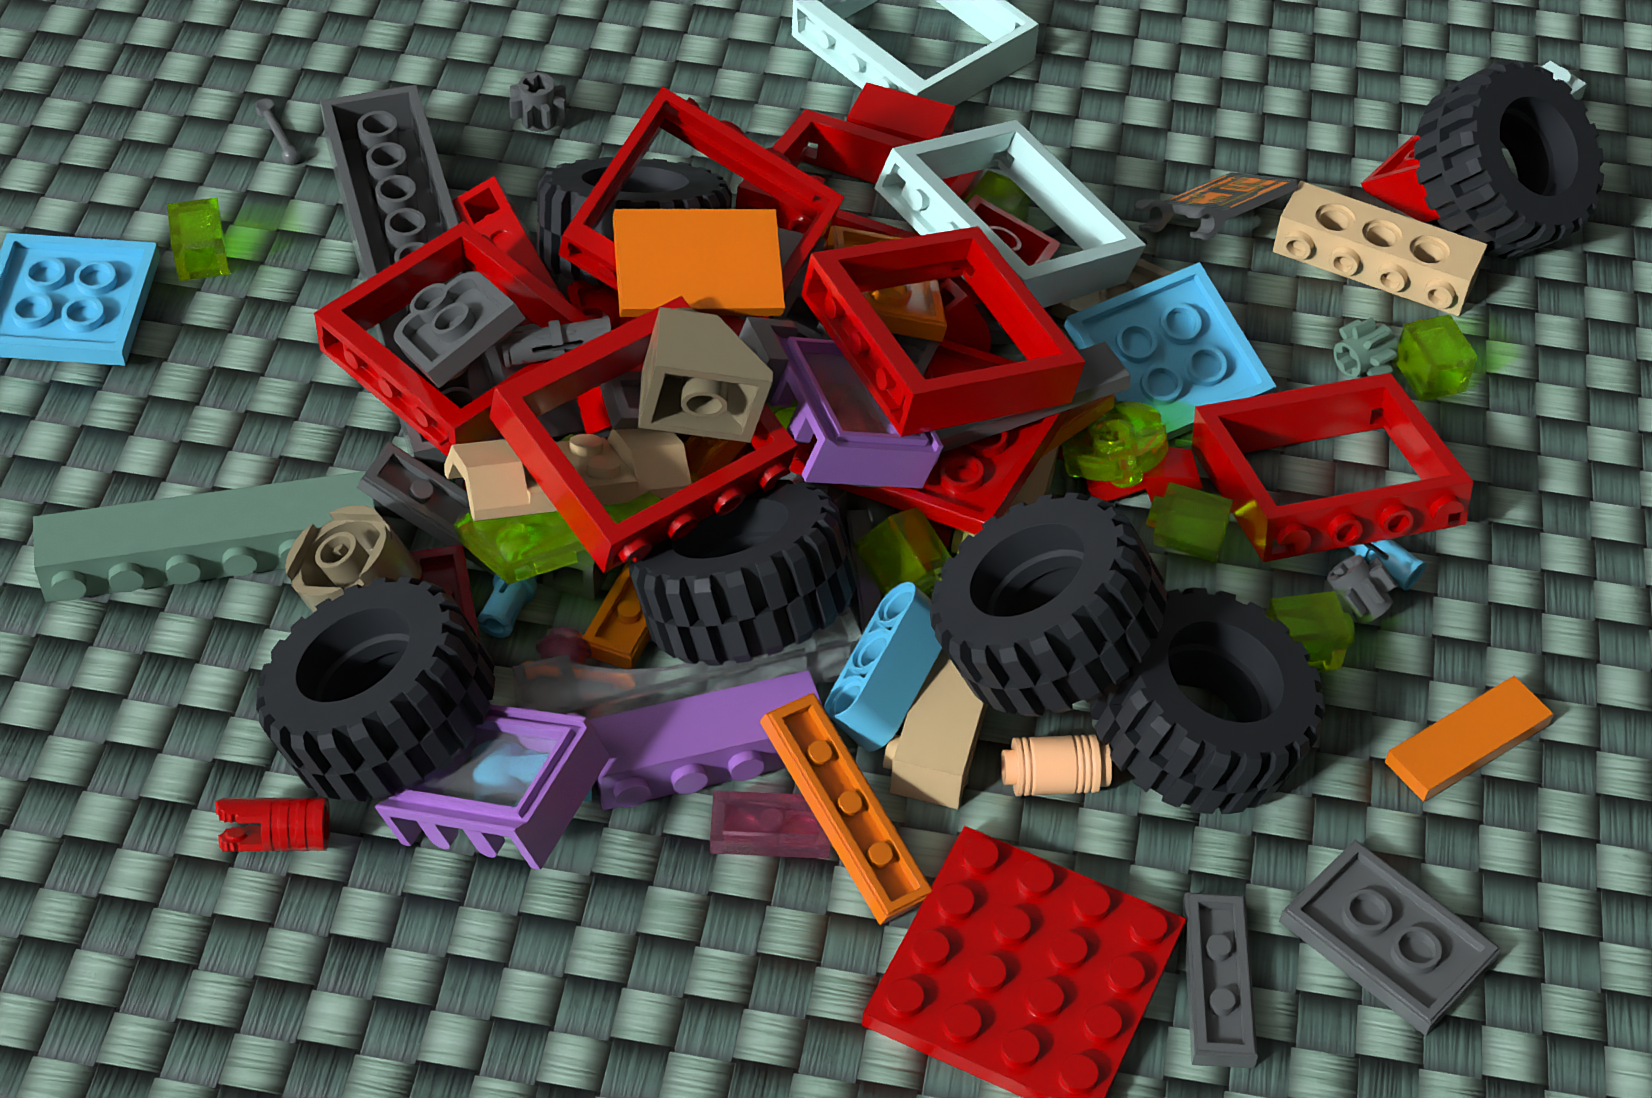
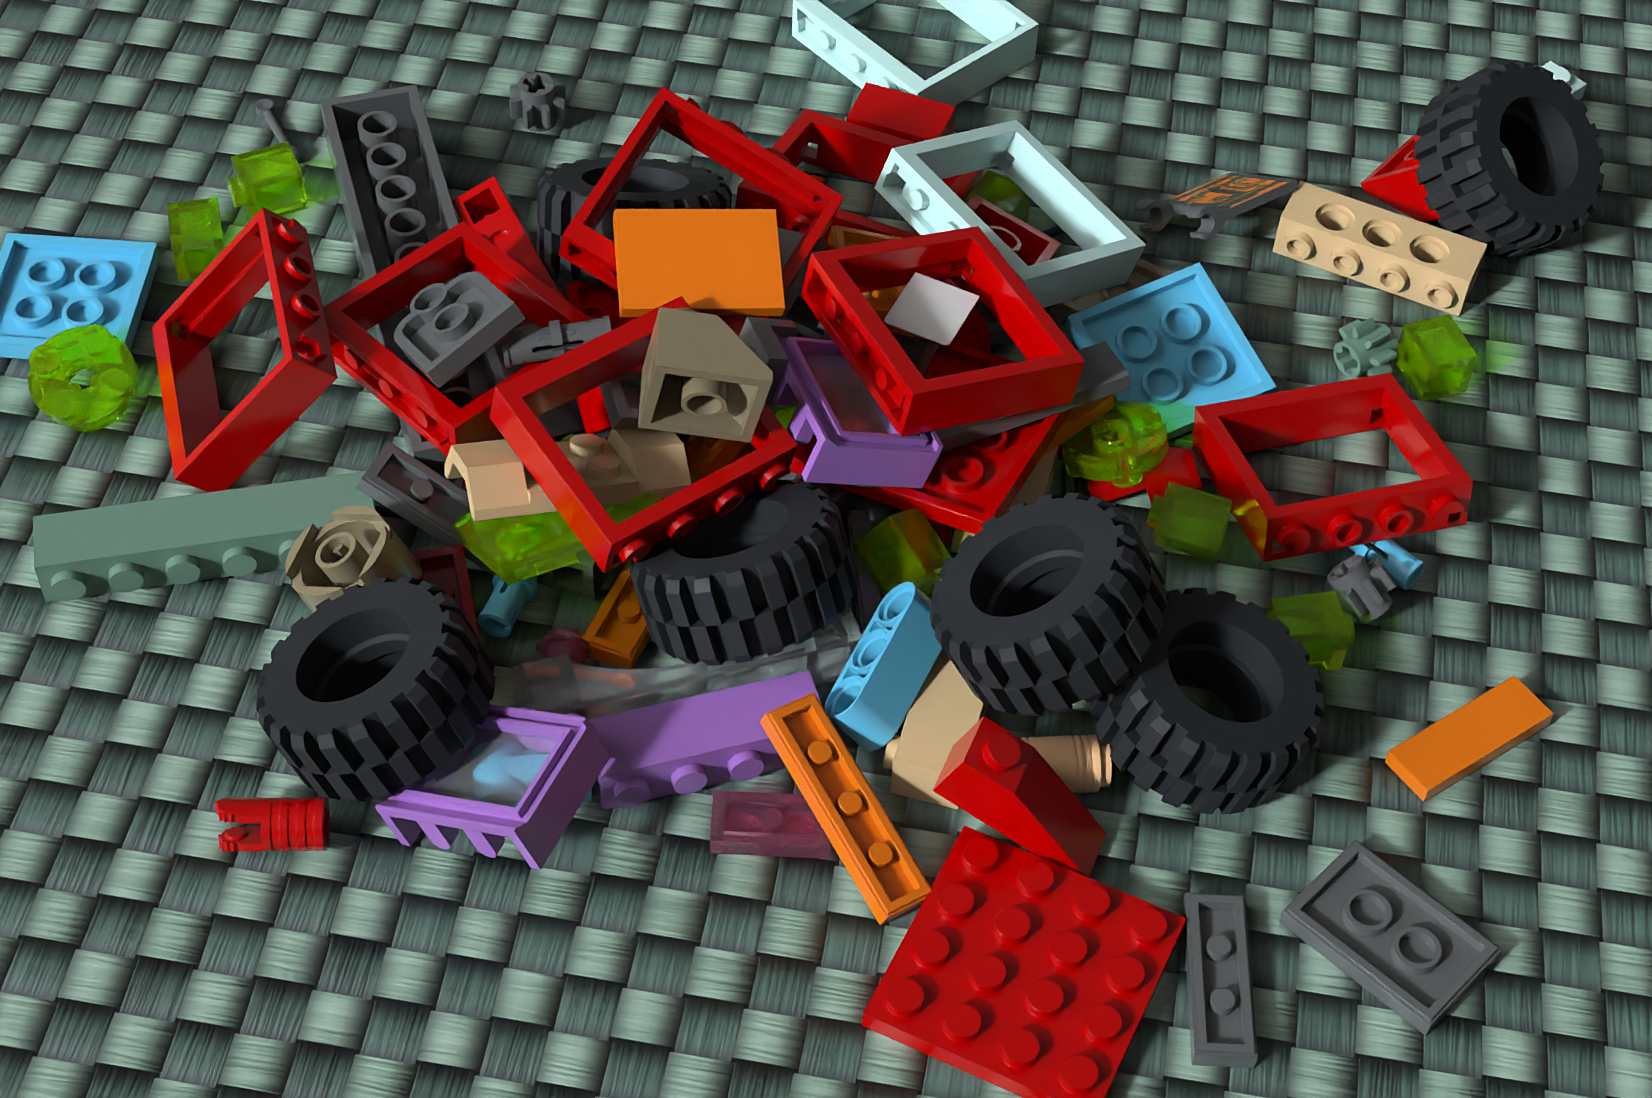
none -> clear neon green plate [28,324,140,432]
none -> red window [152,207,338,492]
none -> clear neon green brick [227,142,308,220]
none -> white sticker [884,272,980,345]
none -> red slope [932,716,1107,877]

